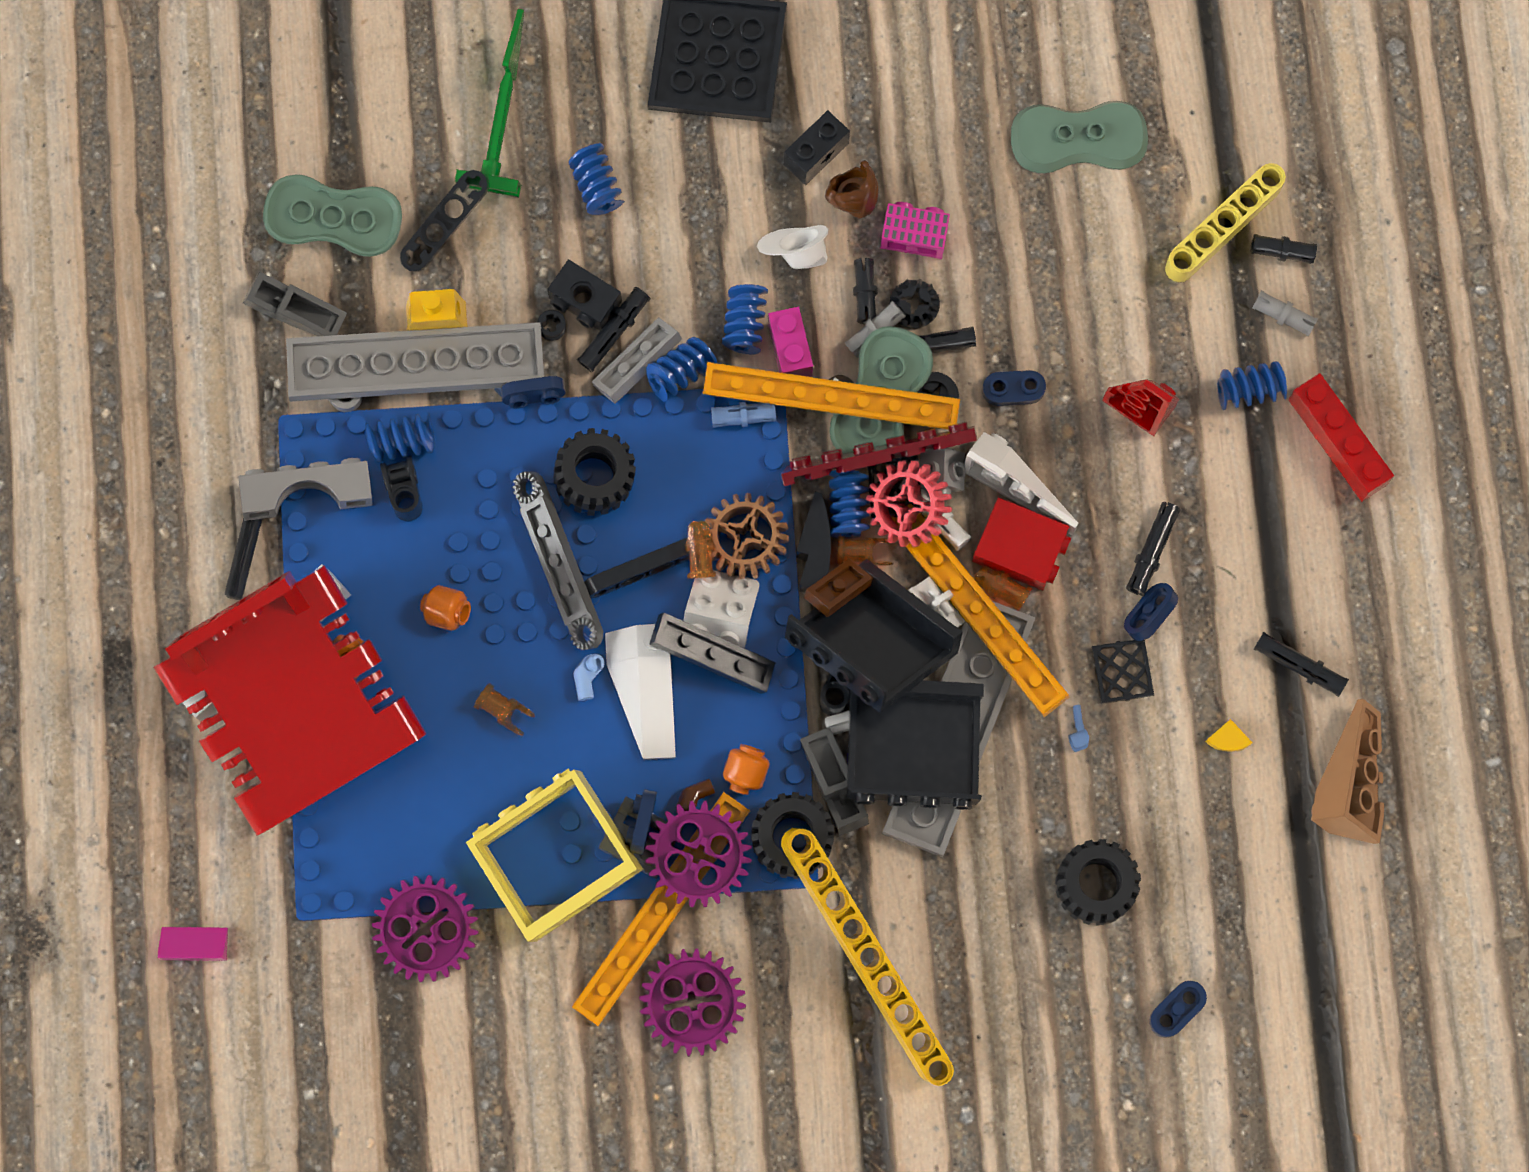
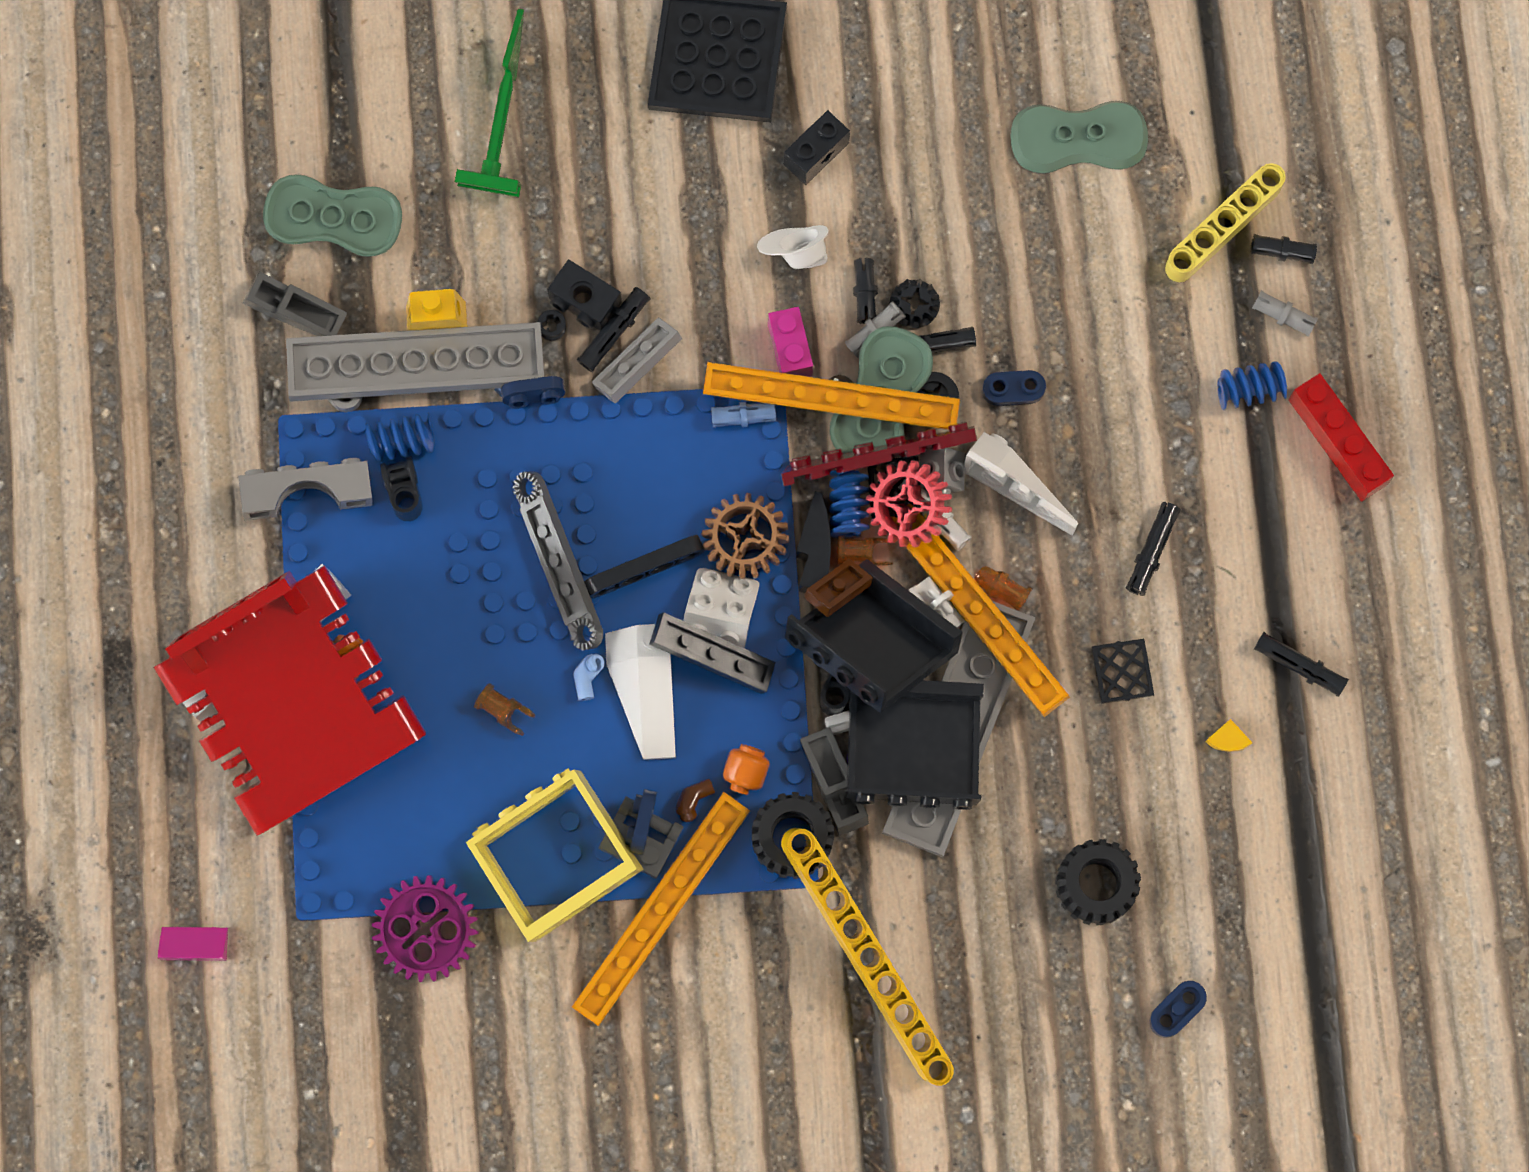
black axle [225,518,262,600] -> none
black beam [400,170,490,271] -> none
orange head [420,585,471,631] -> none
black tyre [553,428,636,516] -> none
blue piece [568,143,625,215] -> none
magenta gear [639,948,746,1057] -> none
magenta gear [645,801,752,907] -> none
blue piece [646,337,717,401] -> none
clear orange piece [685,521,716,579] -> none
blue piece [722,284,768,355] -> none
reddish brown hair [825,160,879,219] -> none
dark pink brick [880,202,950,259] -> none
red brick [972,497,1072,591] -> none
medium blue hand [1068,705,1089,752] -> none
red wedge [1102,379,1179,437] -> none
dark blue plate [1124,583,1178,641] -> none
medium nougat wedge [1311,699,1384,844] -> none

